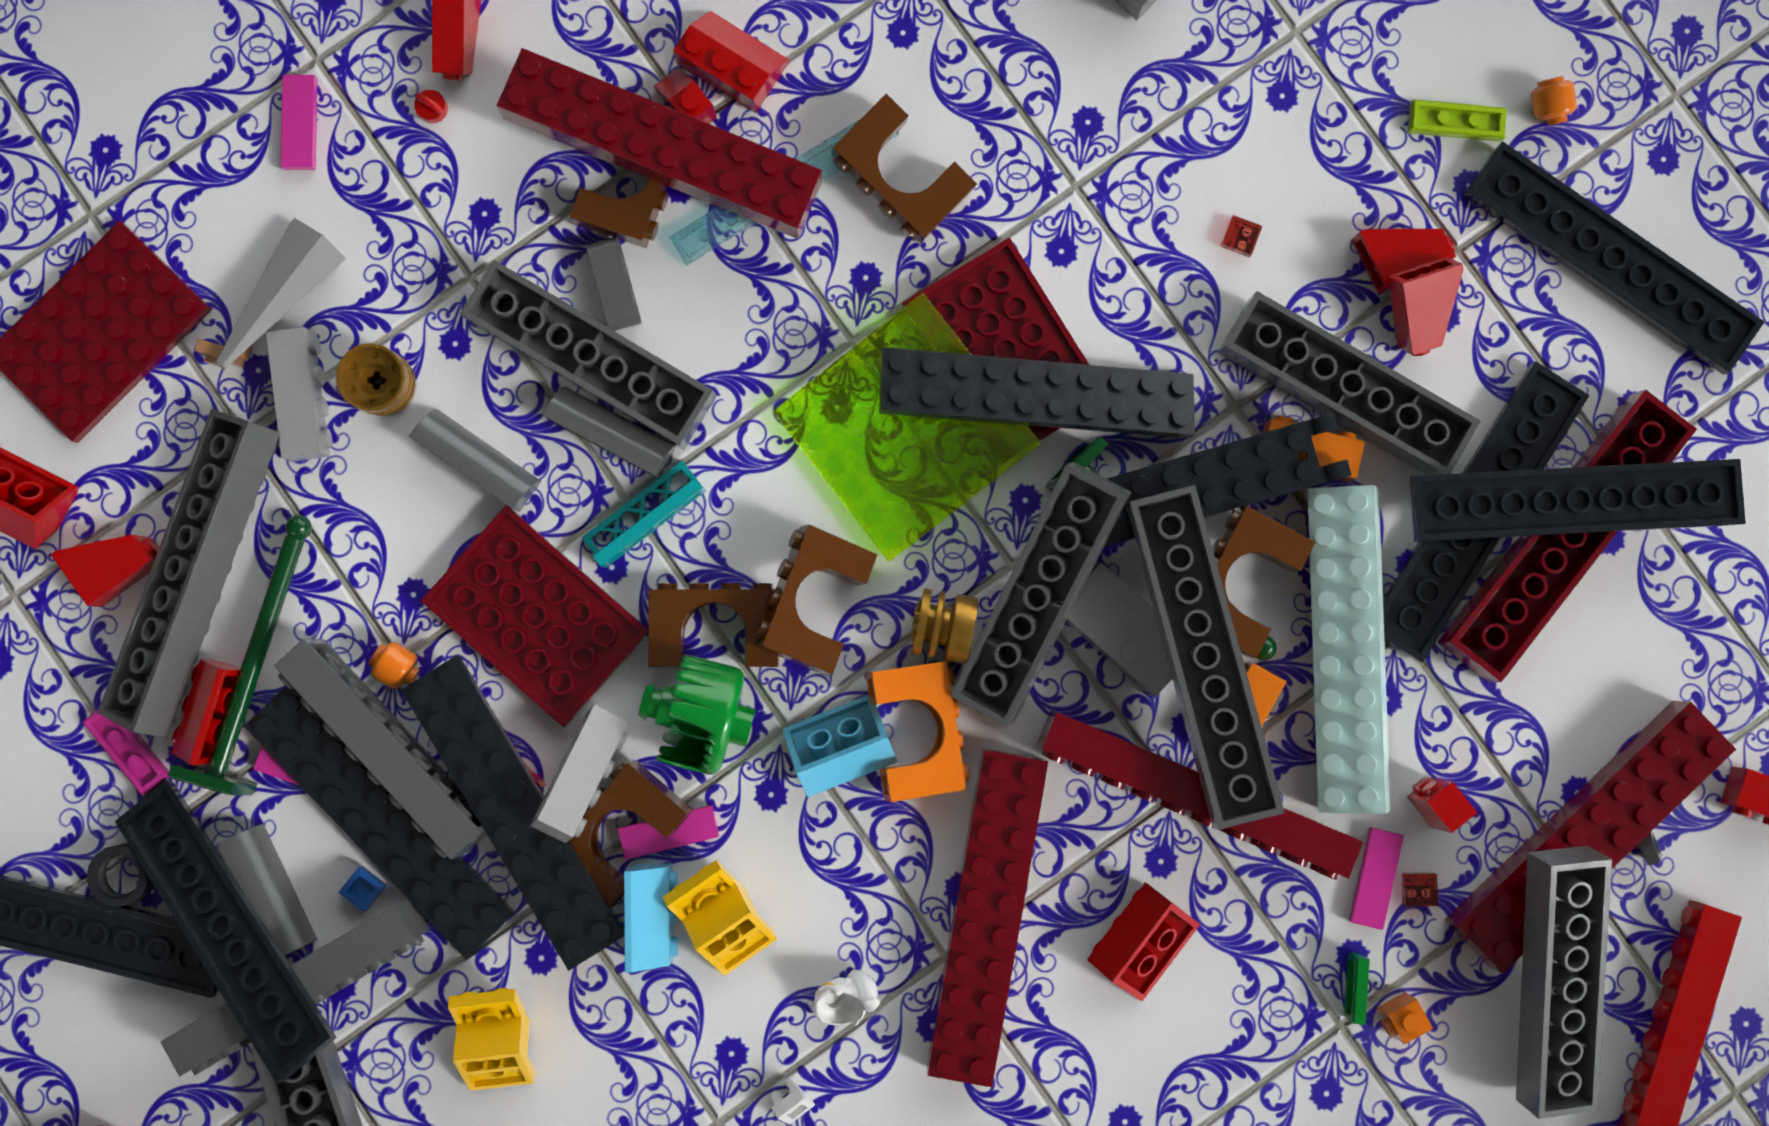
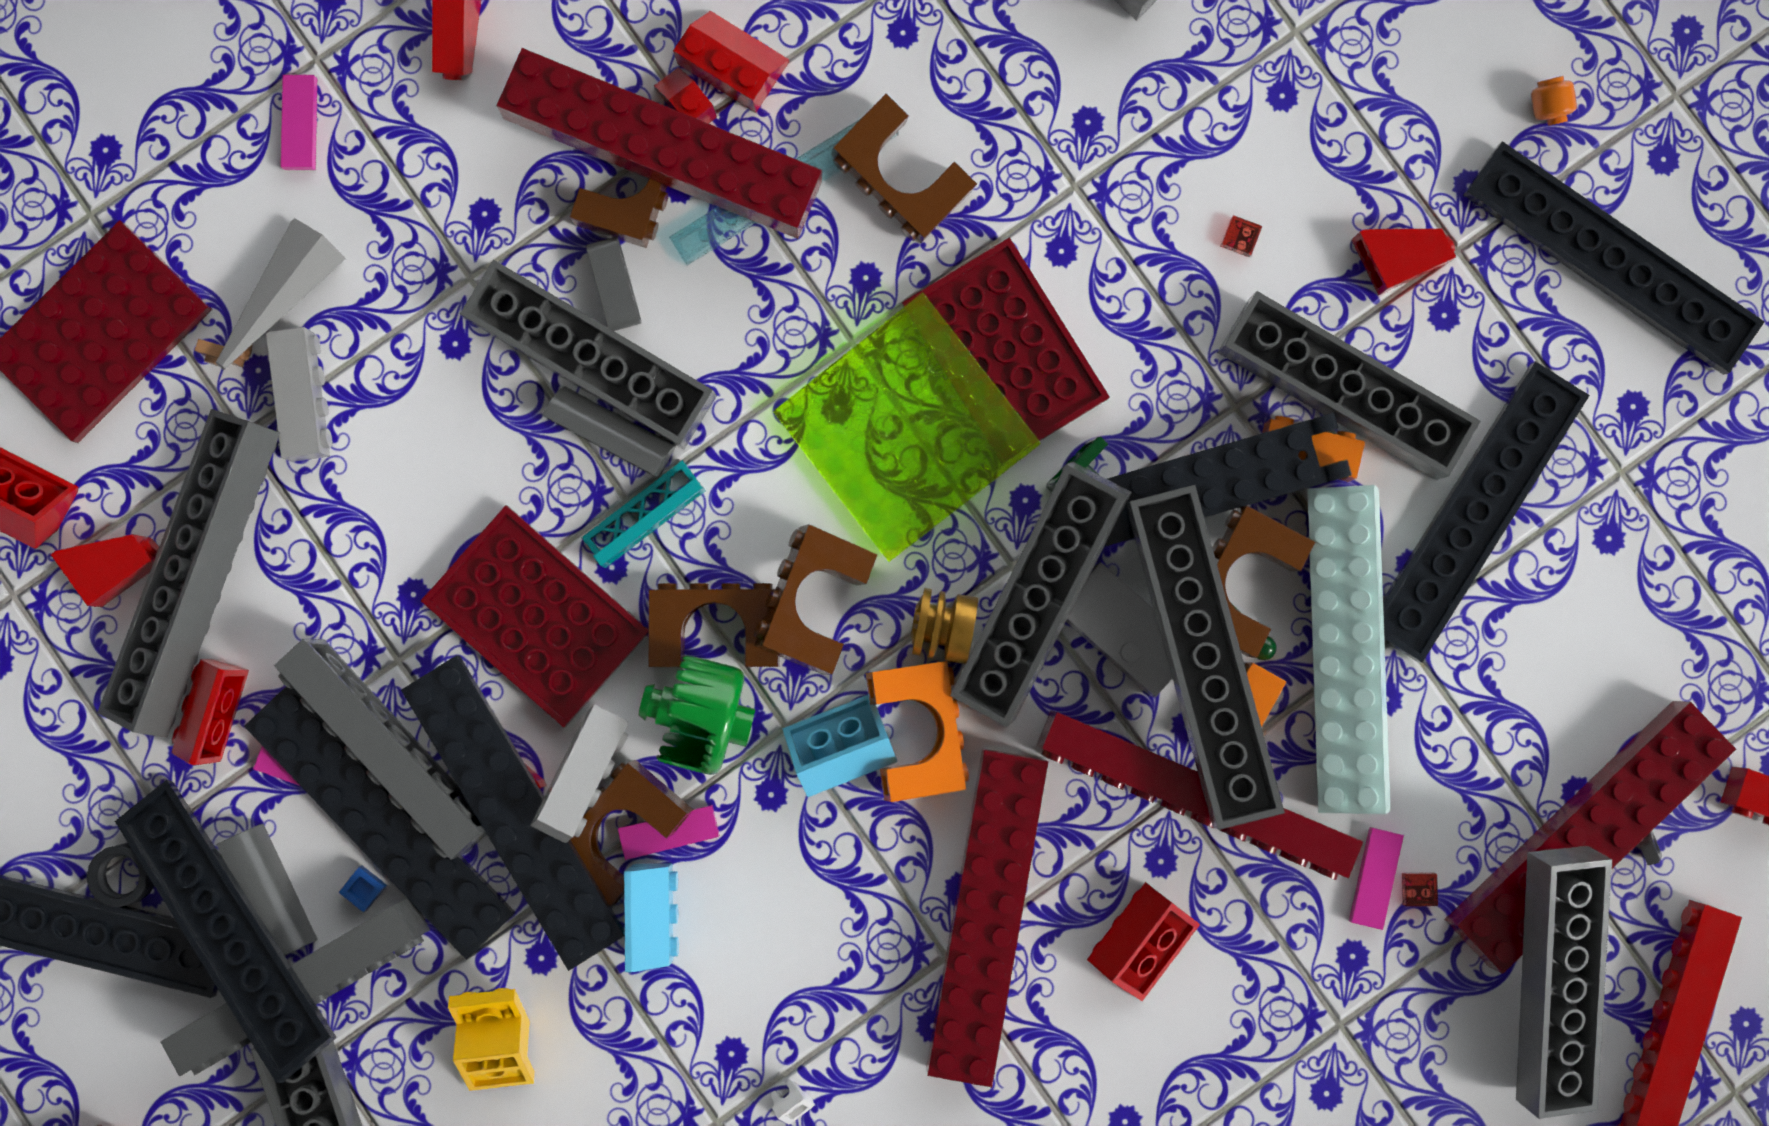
dark pink tile [82,709,170,796] -> none
dark green piece [168,515,312,795] -> none
pearl gold wheel [335,343,416,417] -> none
orange head [368,642,420,689] -> none
dark grey brick [408,409,541,512] -> none
red tile [414,90,448,123] -> none
yellow bracket [662,859,777,976] -> none
white hair [812,969,880,1026] -> none
black plate [879,347,1195,438] -> none
green tile [1344,952,1370,1025] -> none
orange brick [1377,992,1433,1044] -> none
slope [1388,257,1464,356] -> none
red brick [1407,777,1478,833] -> none
lime tile [1408,99,1507,142] -> none
black plate [1410,459,1746,542] -> none
dark red brick [1437,389,1697,682] -> none

